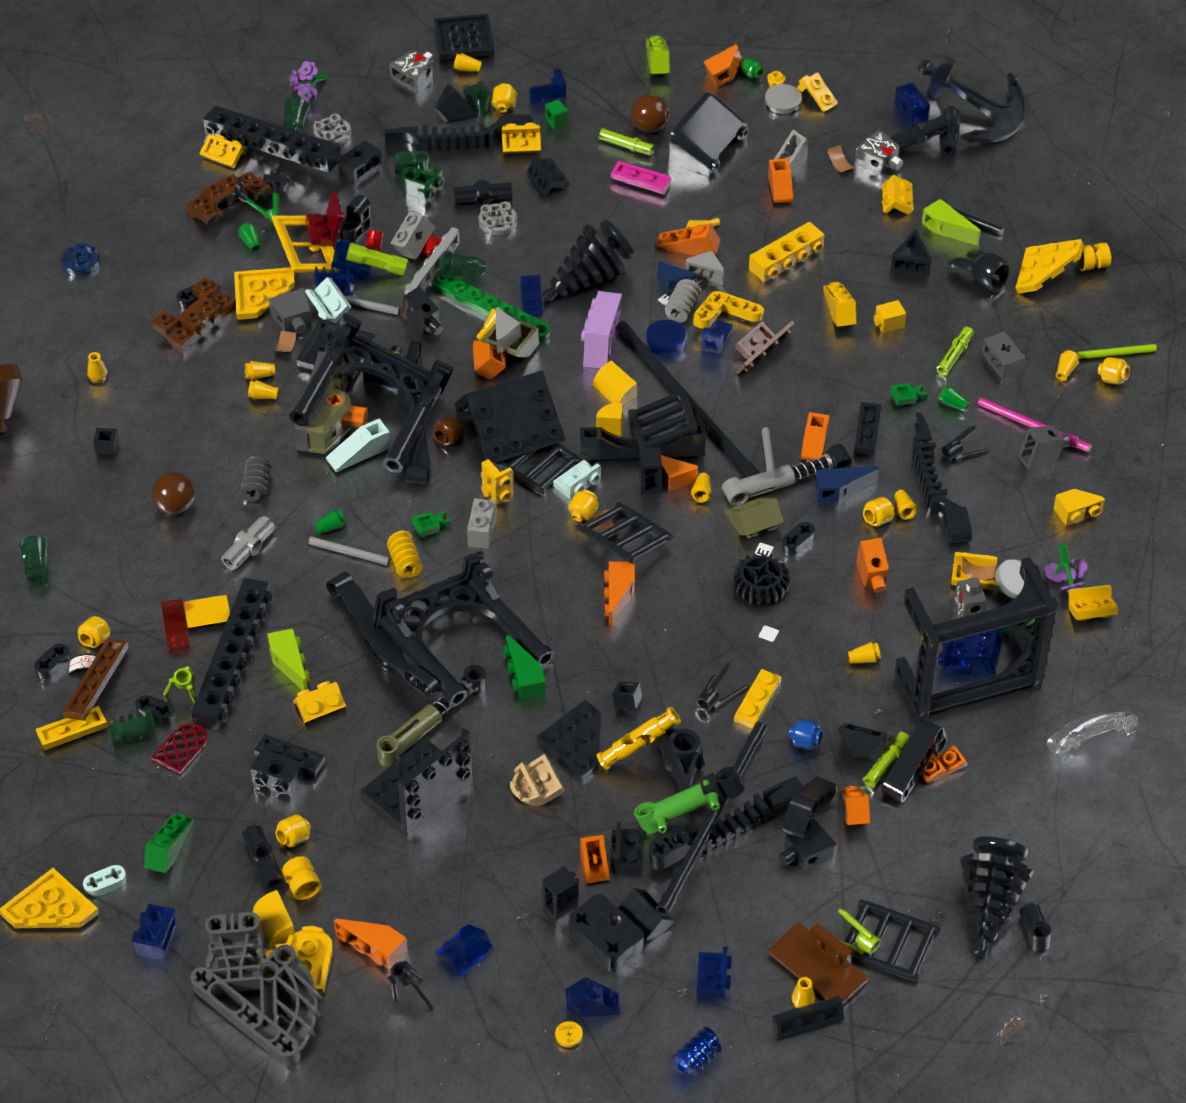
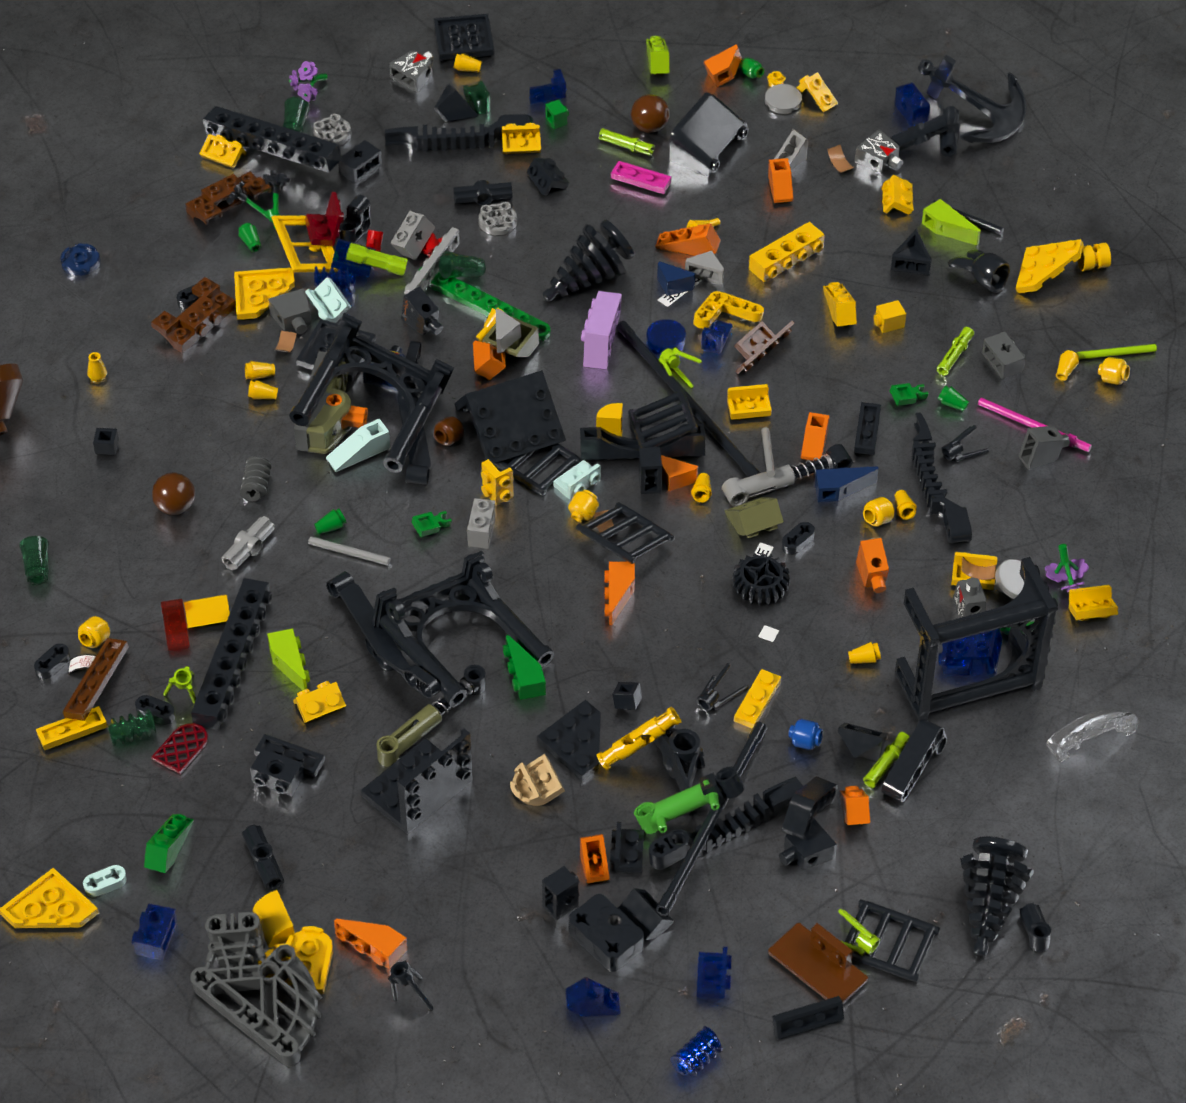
yellow head [275,814,311,848] -> none
yellow wheel [282,856,322,901] -> none
light grey bar [343,295,400,315] -> none
yellow piece [387,530,423,578] -> none
clear green piece [394,151,431,176] -> none
dark green pin [402,167,444,207] -> none
clear blue bracket [435,924,493,976] -> none
yellow head [491,83,517,113] -> none
clear blue bracket [520,275,543,315] -> none
yellow piece [555,1021,583,1048] -> none
yellow brick [592,361,637,405] -> none
light grey piece [665,279,701,323] -> none
yellow cone [791,977,815,1008] -> none
orange slope [921,745,968,784] -> none
yellow slope [1053,489,1105,526] -> none
none -> lime plant [659,348,702,388]
none -> yellow bracket [727,384,772,420]

